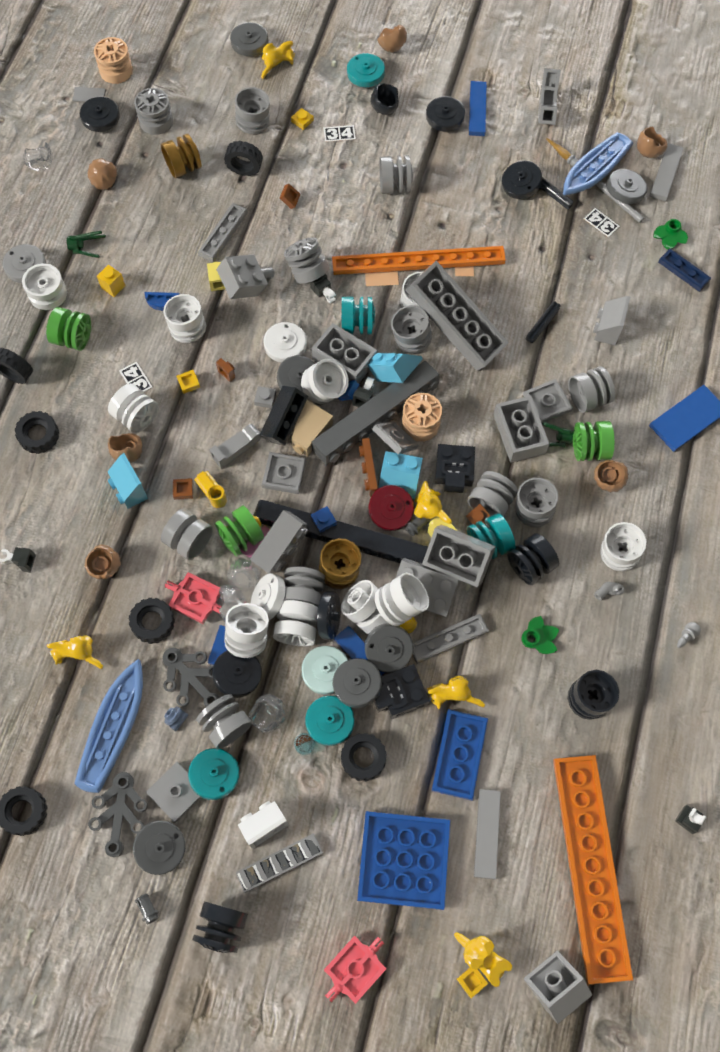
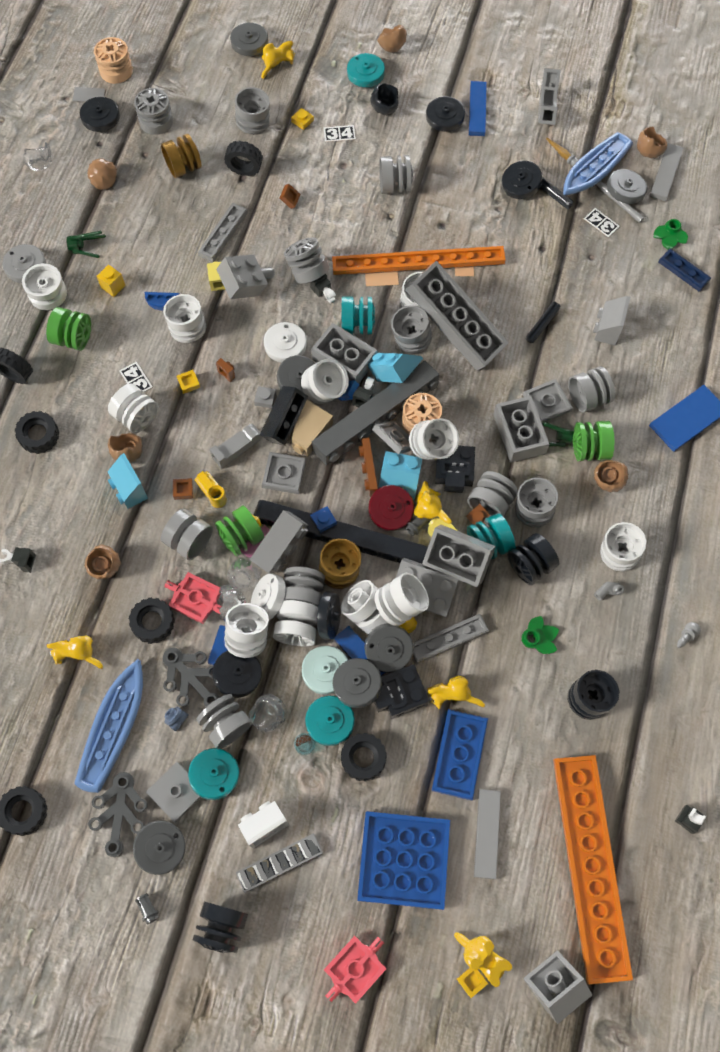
none -> white wheel [409,418,459,460]

